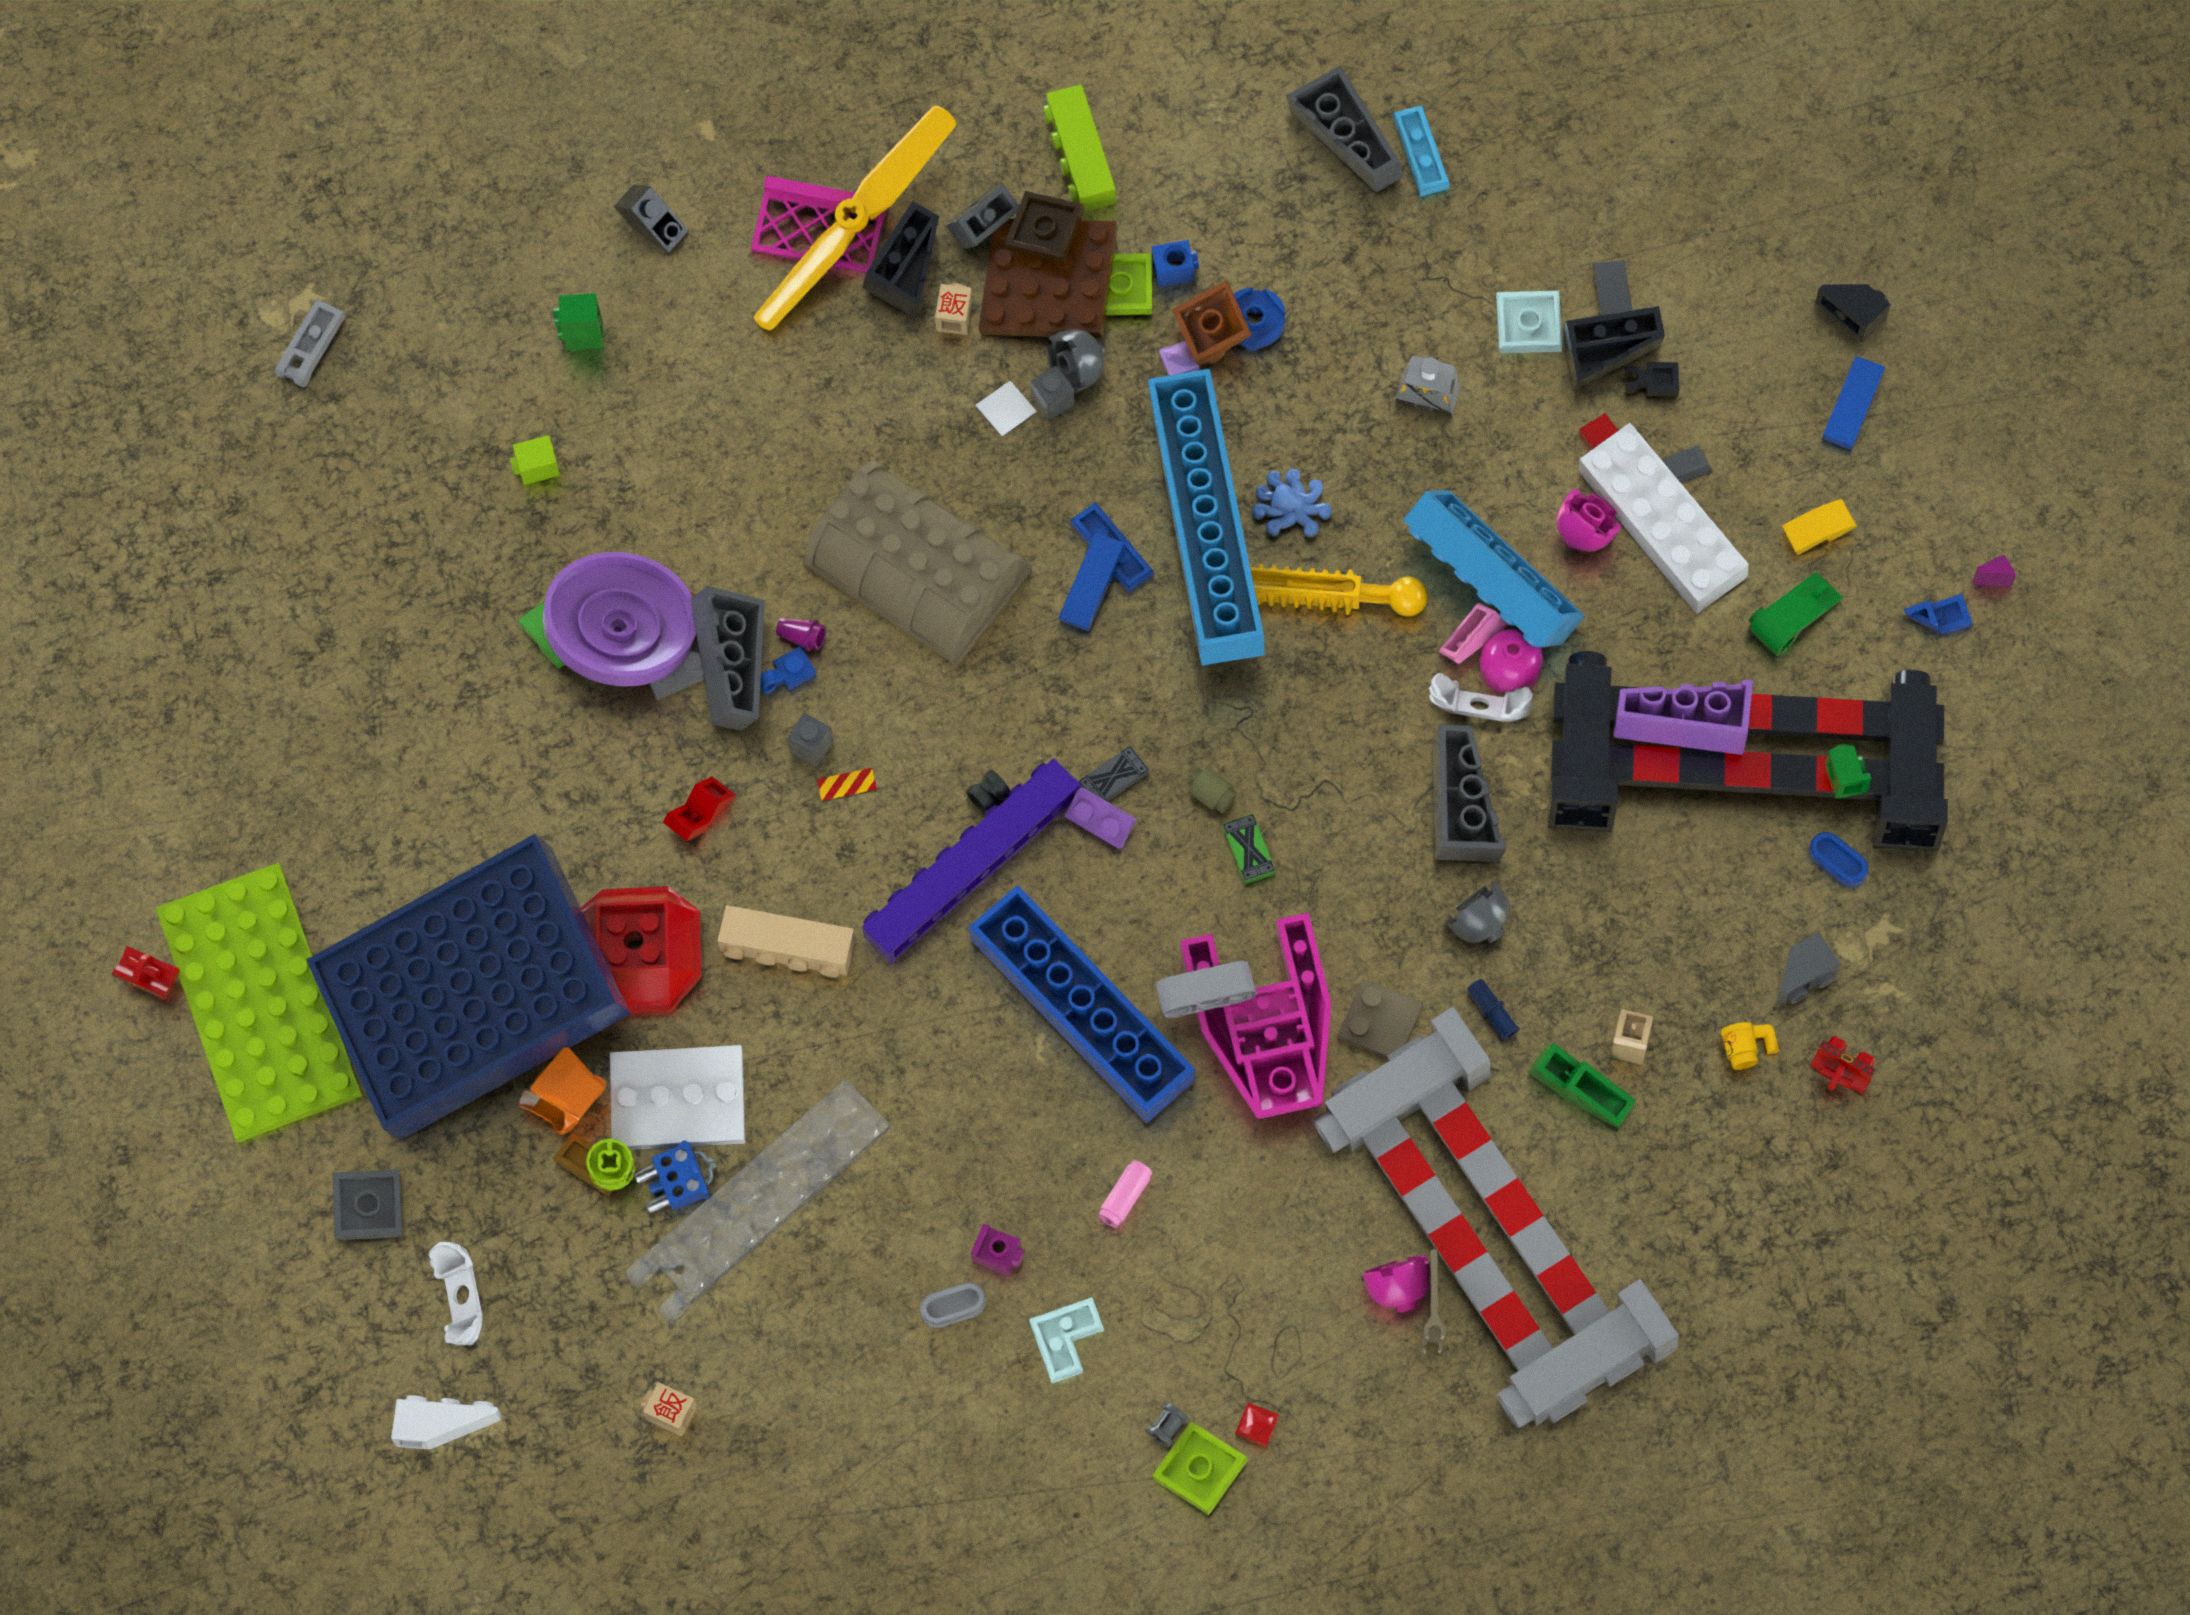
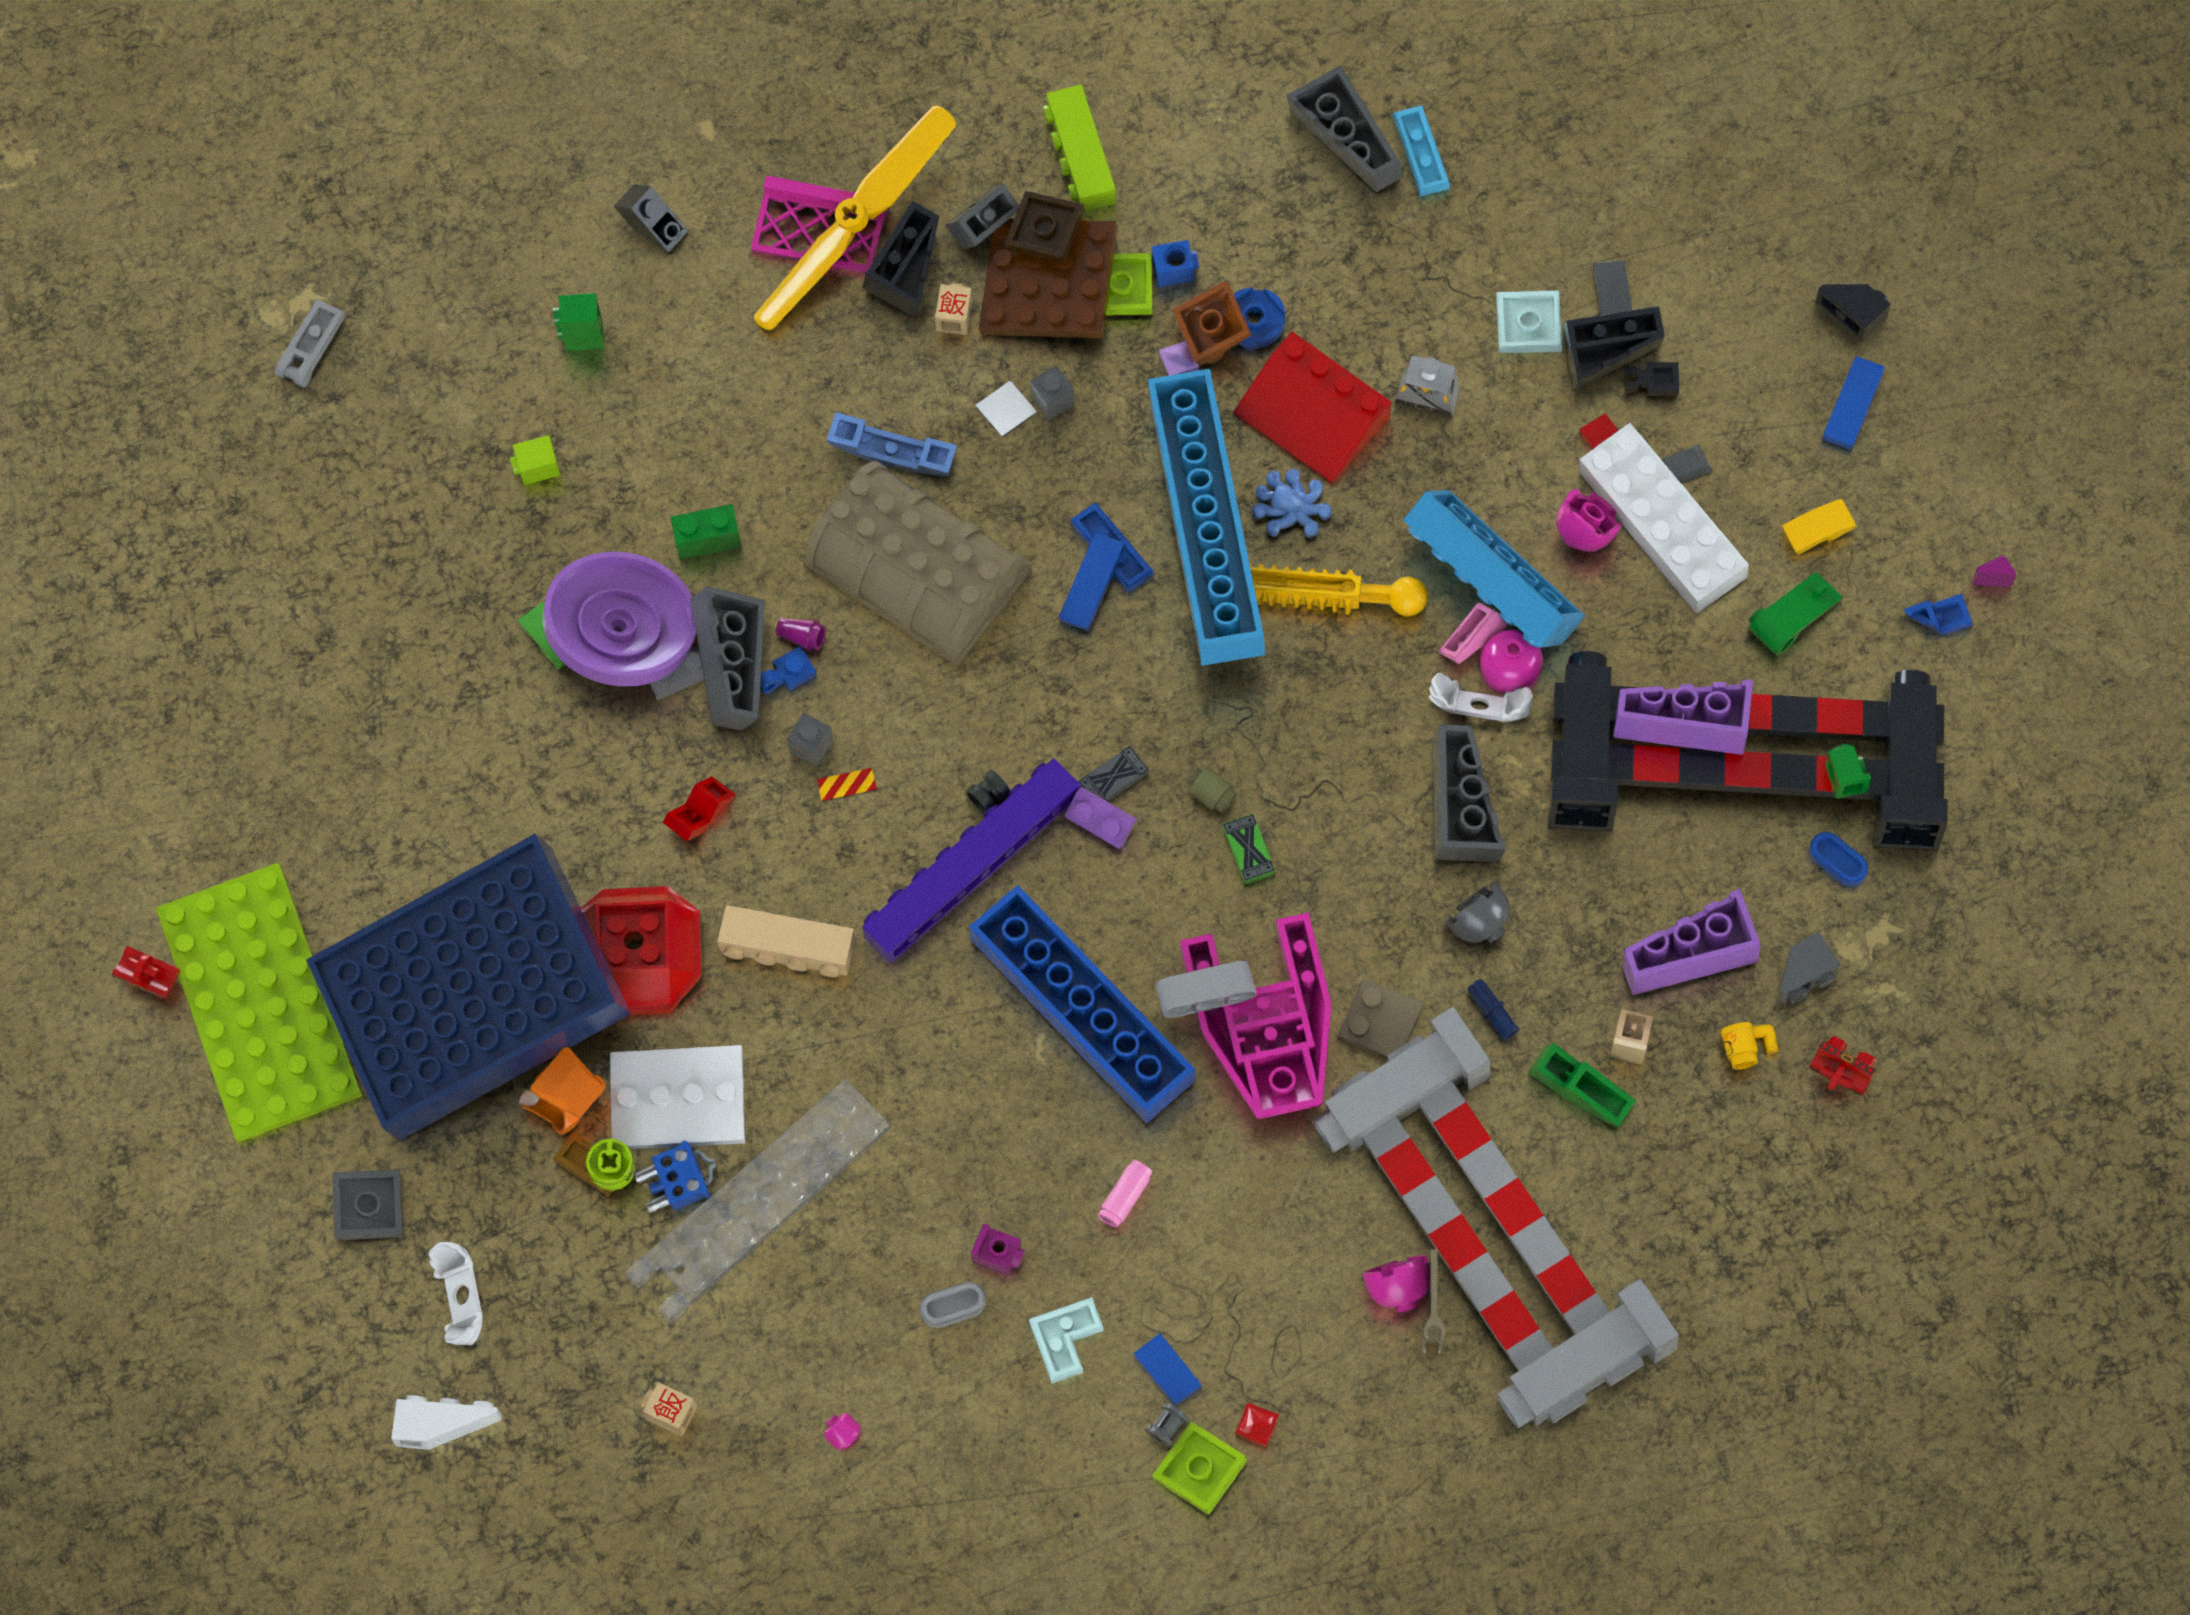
dark grey cylinder [1046,329,1105,393] -> none
none -> green brick [670,504,742,560]
none -> dark pink piece [824,1413,861,1450]
none -> medium blue slope [827,412,957,476]
none -> blue tile [1134,1333,1202,1407]
none -> red slope [1233,331,1391,485]
none -> medium lavender wedge [1622,888,1761,995]

